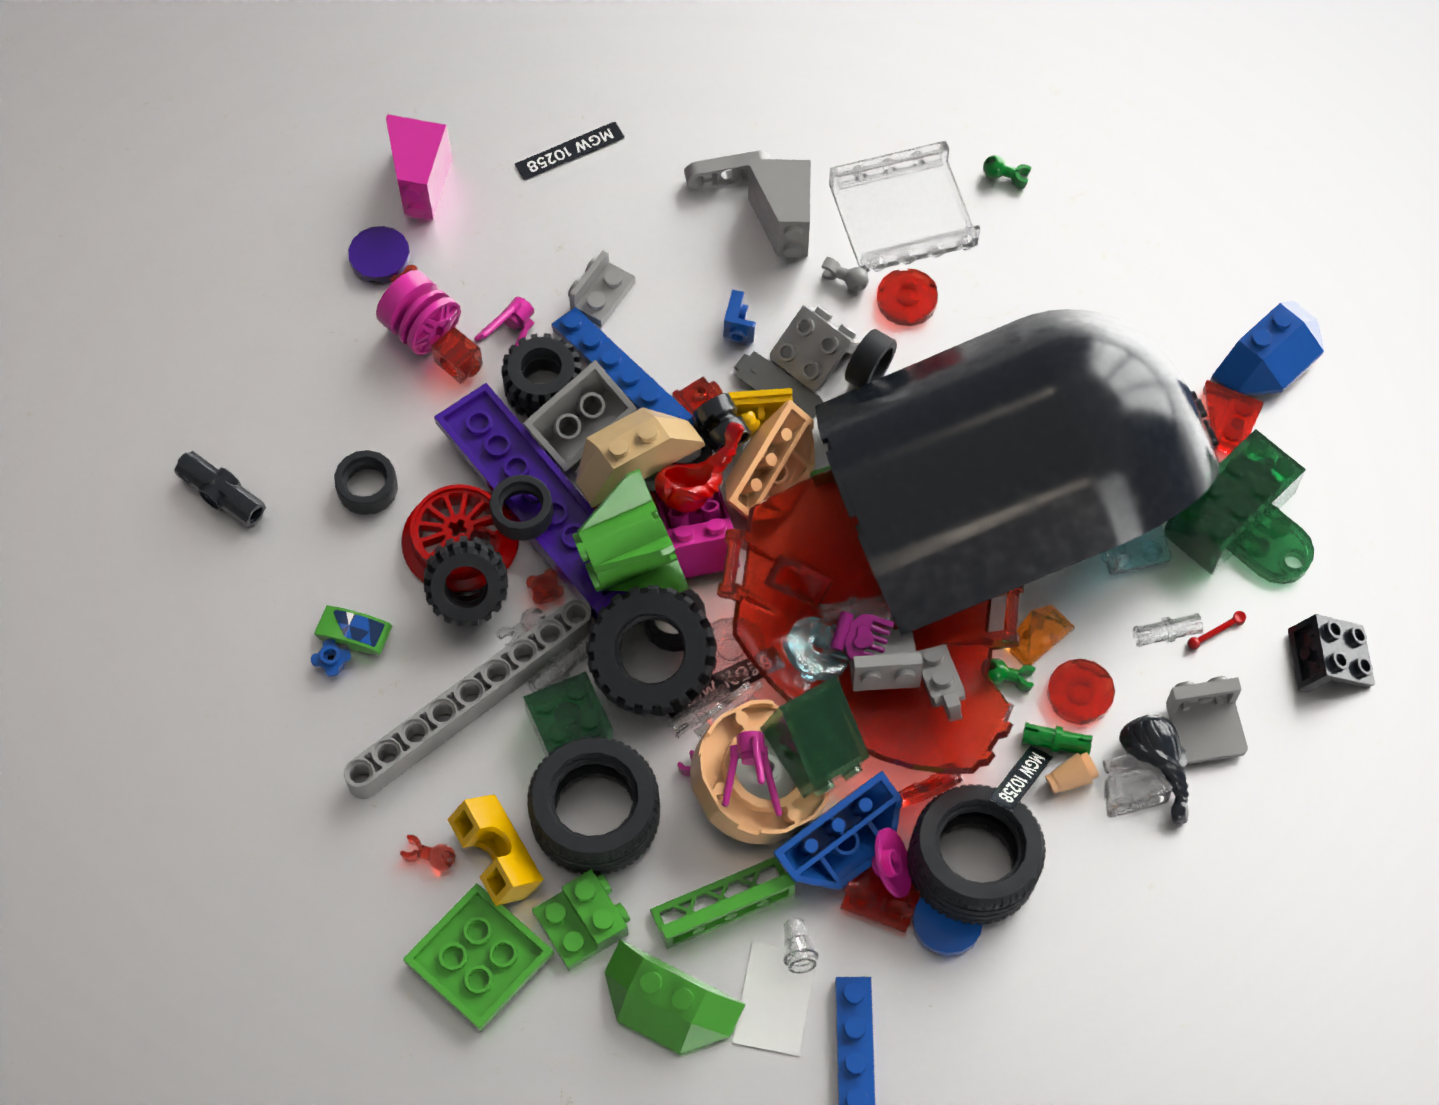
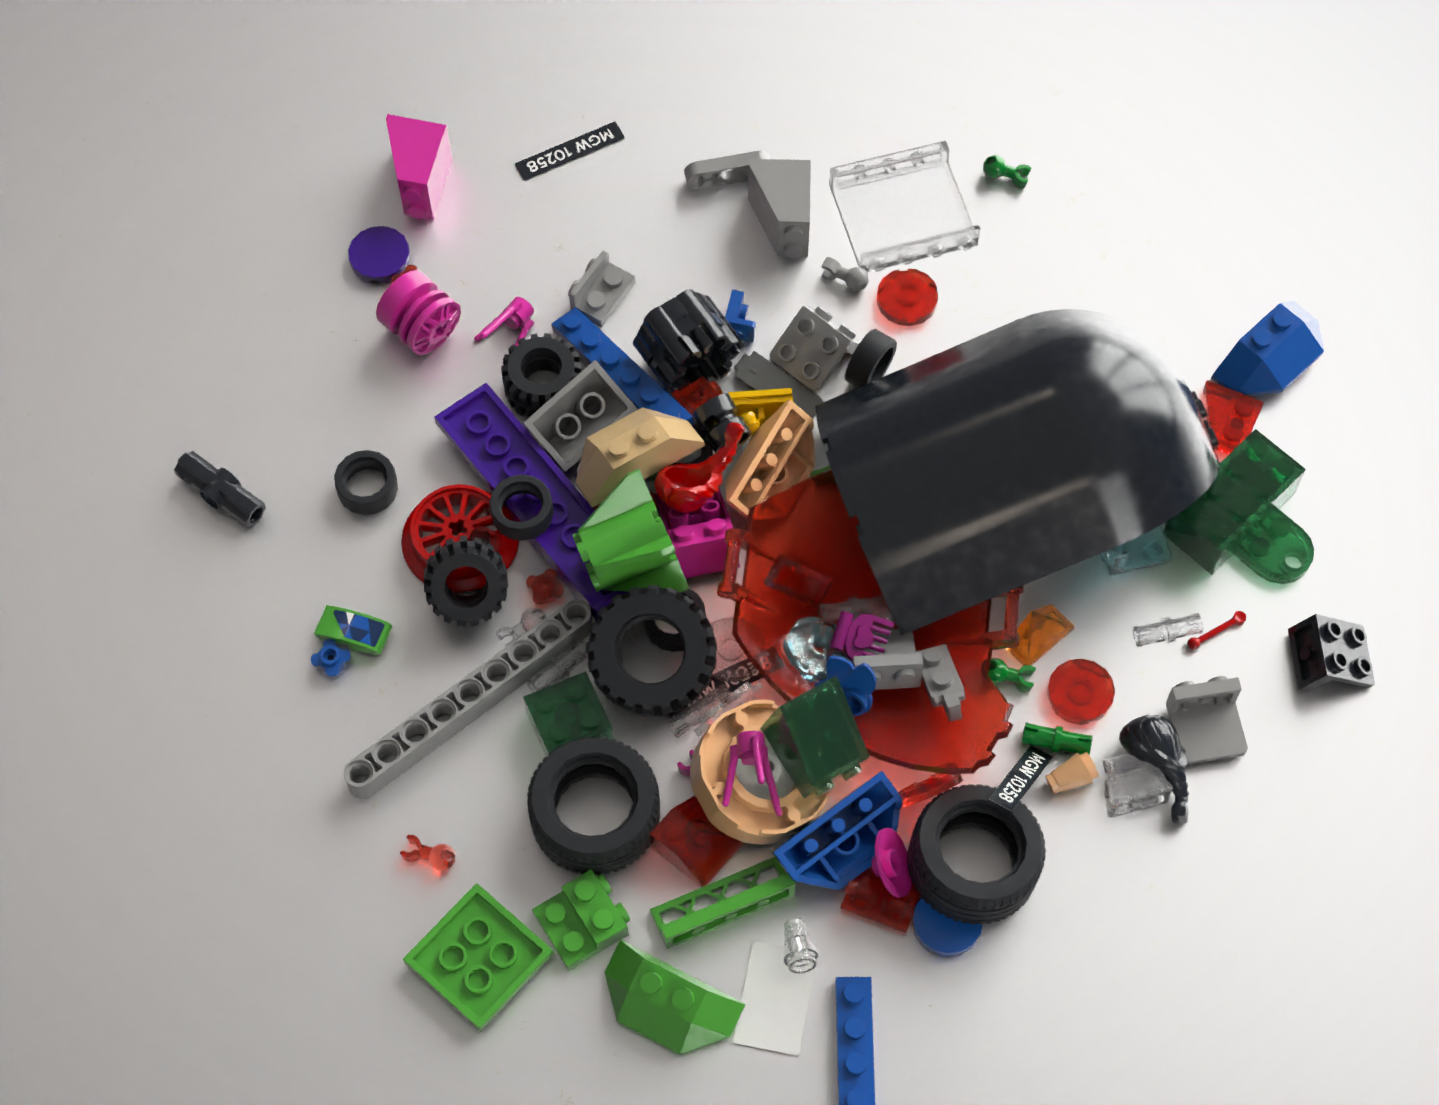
clear red brick [431,326,483,384] -> none
yellow arch [447,794,544,906] -> none
none -> black piece [633,289,744,398]
none -> clear red slope [650,795,745,887]
none -> blue plate [814,656,877,716]

